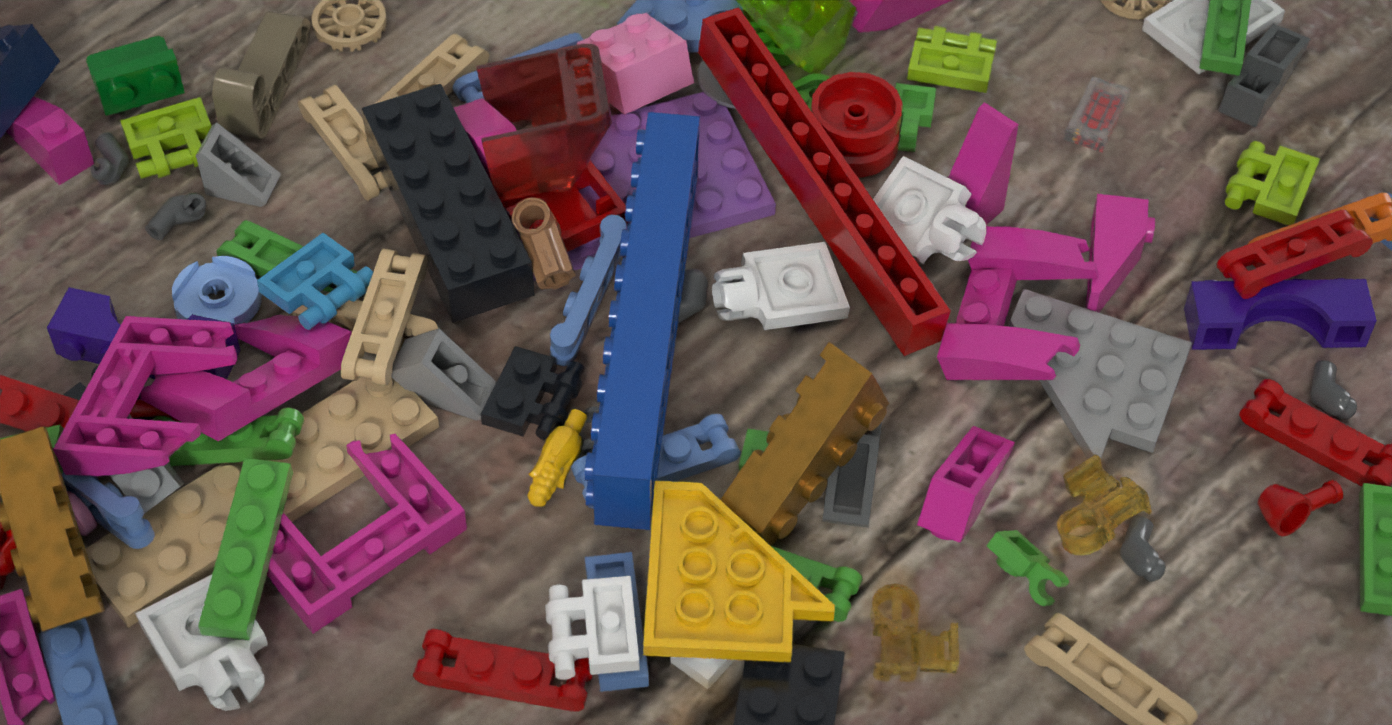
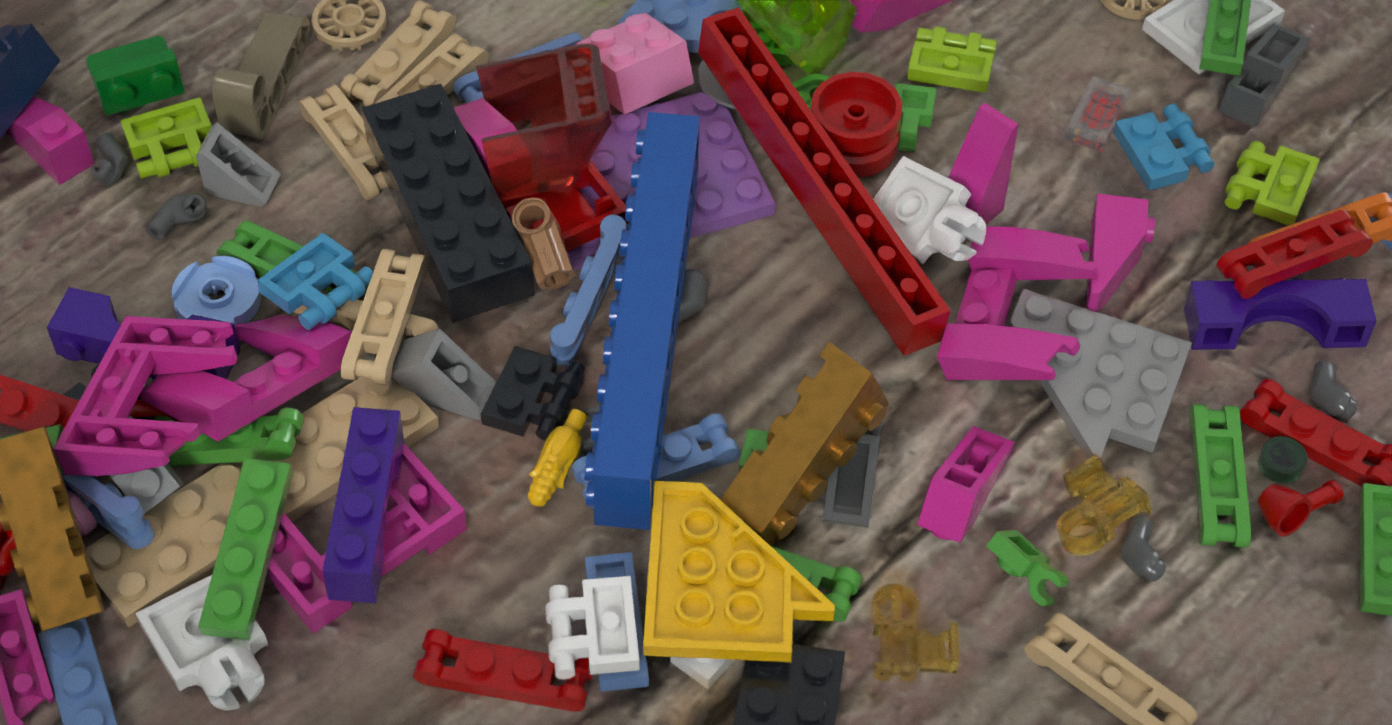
white plate [712,242,850,330] -> none
none -> dark purple arch [322,407,404,604]
none -> tan plate [340,0,456,107]
none -> dark azure plate [1113,104,1215,191]
none -> bright green plate [1189,404,1251,548]
none -> clear green tile [1258,436,1308,483]

